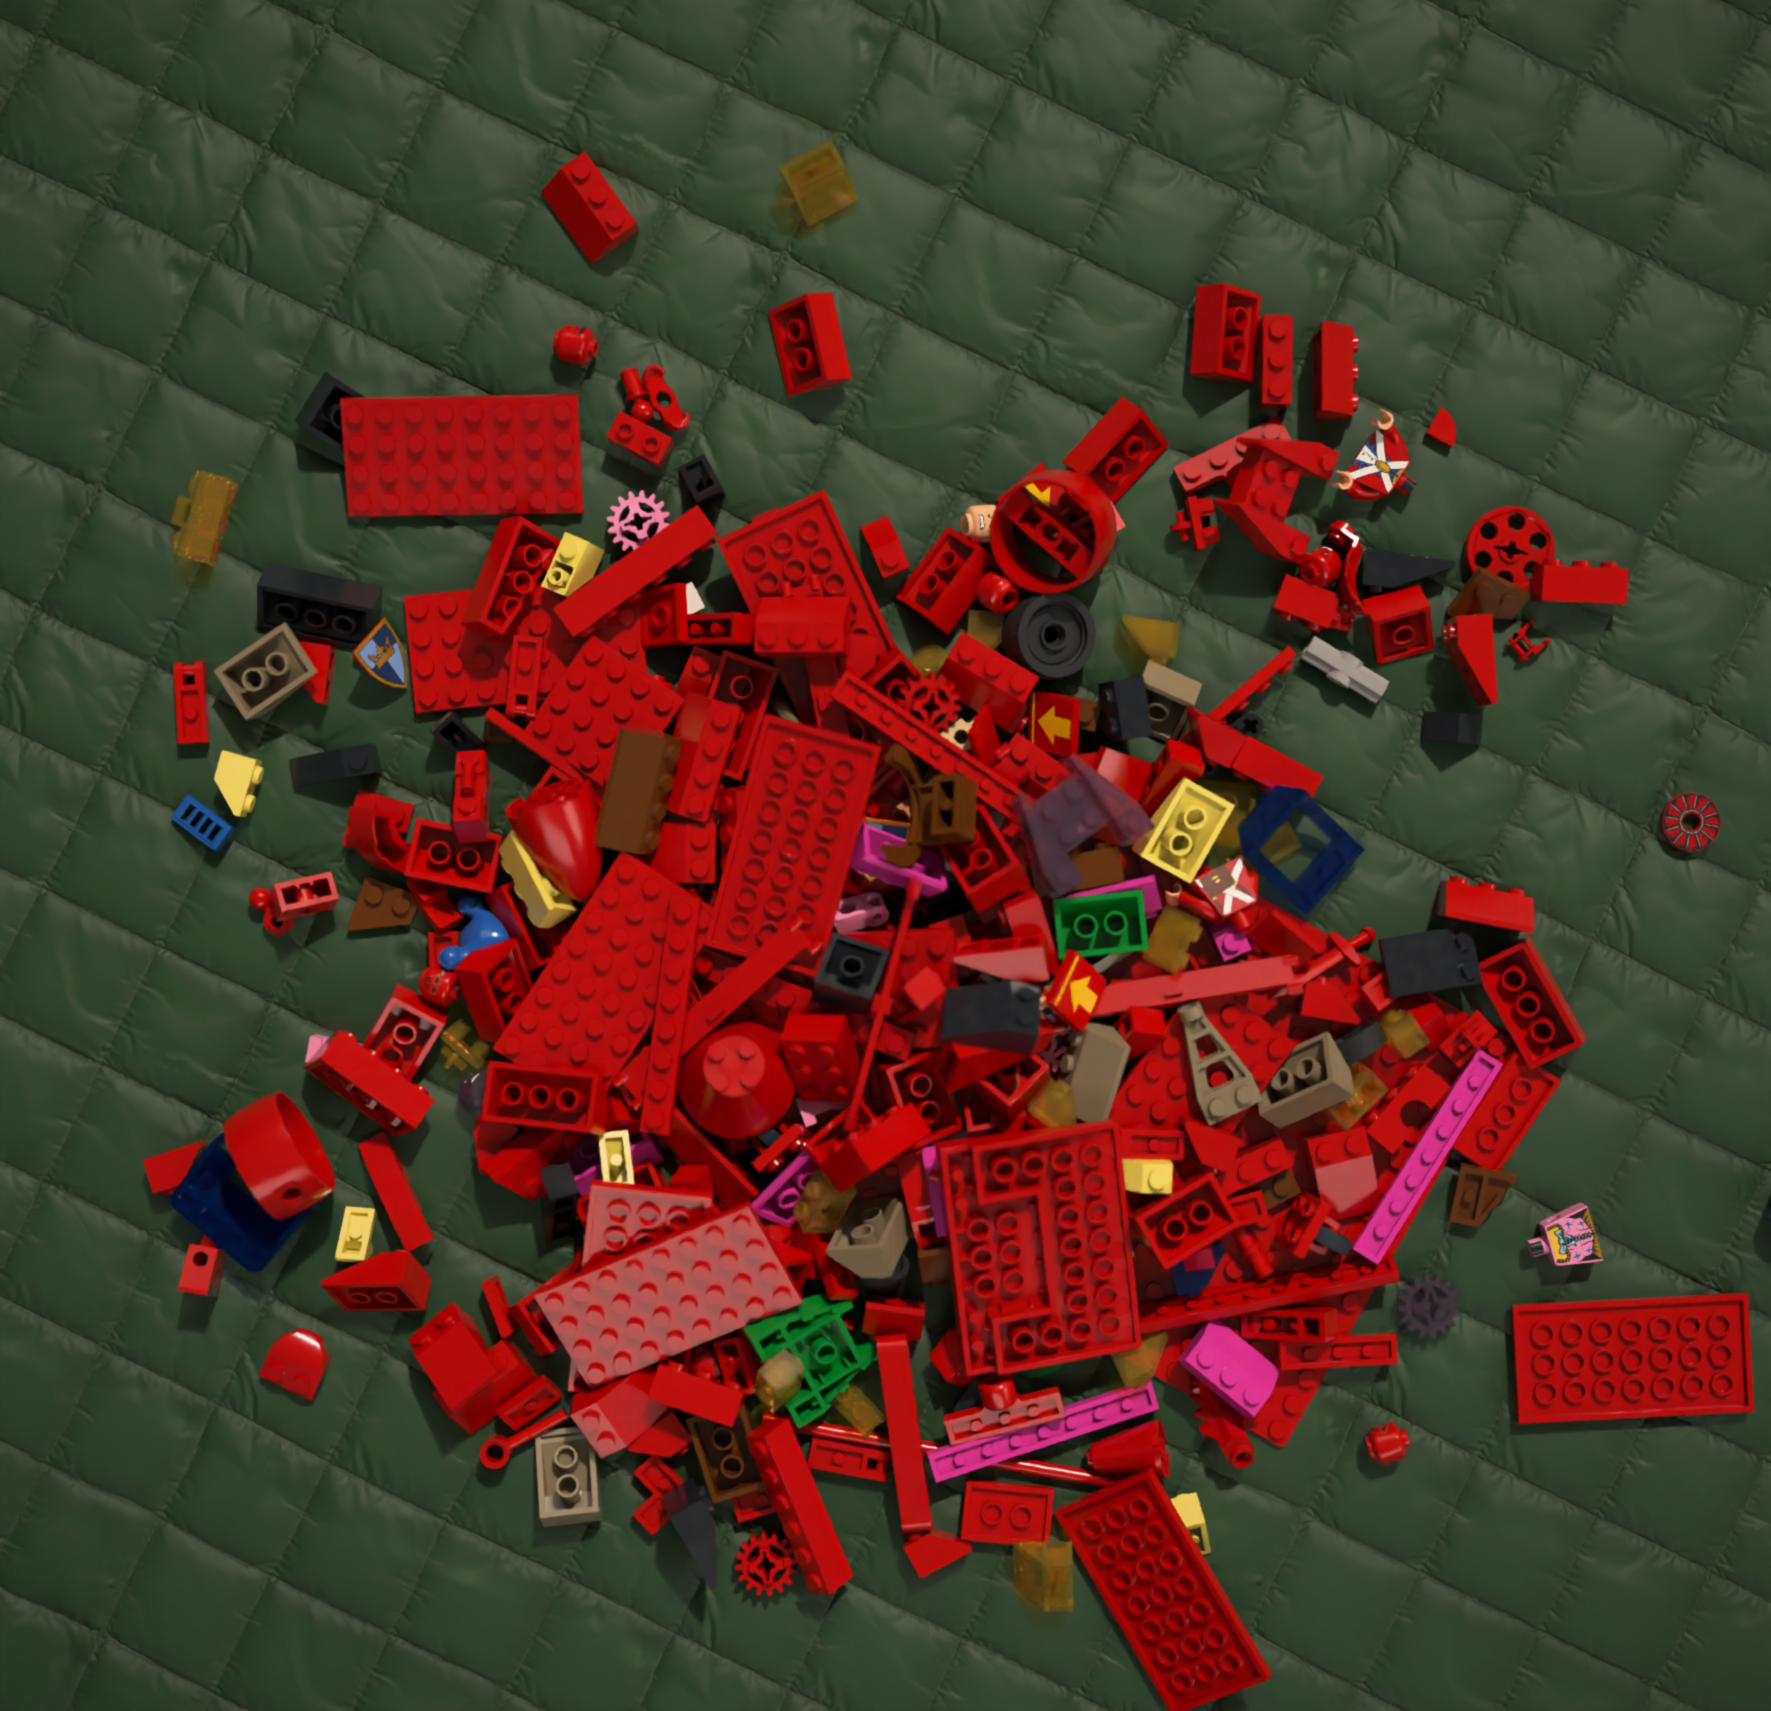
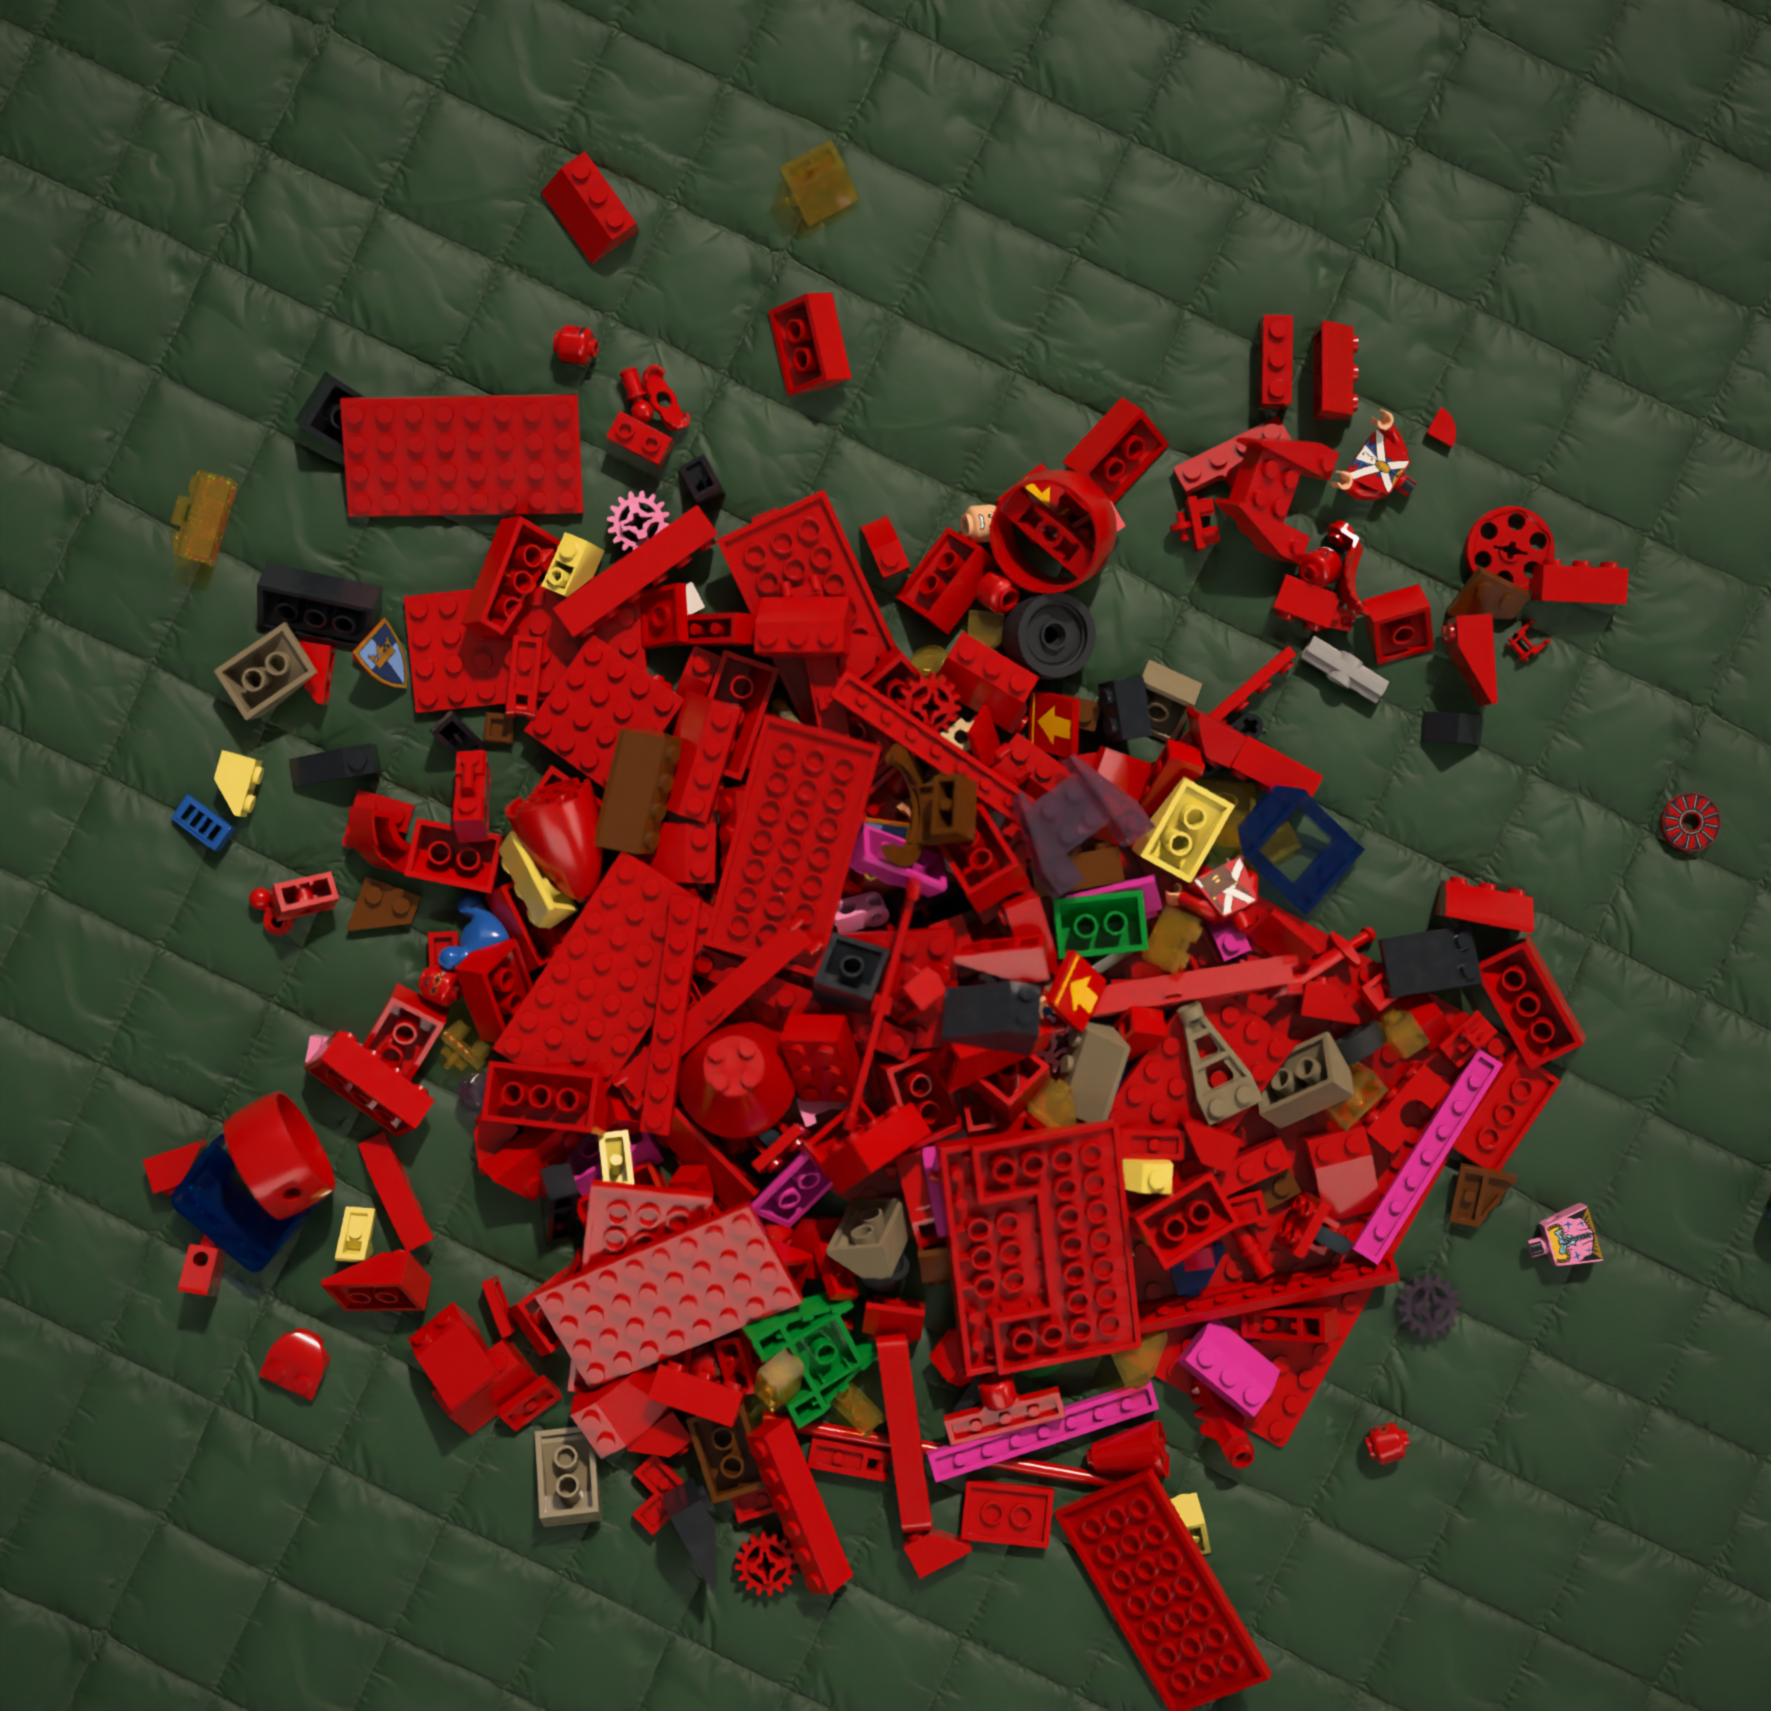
red plate [173,661,210,744] -> none
red slope [407,878,464,935] -> none
red piece [479,1397,575,1469] -> none
red tile [484,707,605,801] -> none
clear yellow brick [793,1169,857,1233] -> none
clear yellow slope [1013,1542,1074,1612] -> none
clear yellow slope [1120,615,1181,665] -> none
red slope [1190,283,1261,383] -> none
red plate [1277,1332,1398,1370] -> none
black slope [1358,549,1456,594] -> none
red plate [1510,1292,1755,1424] -> none

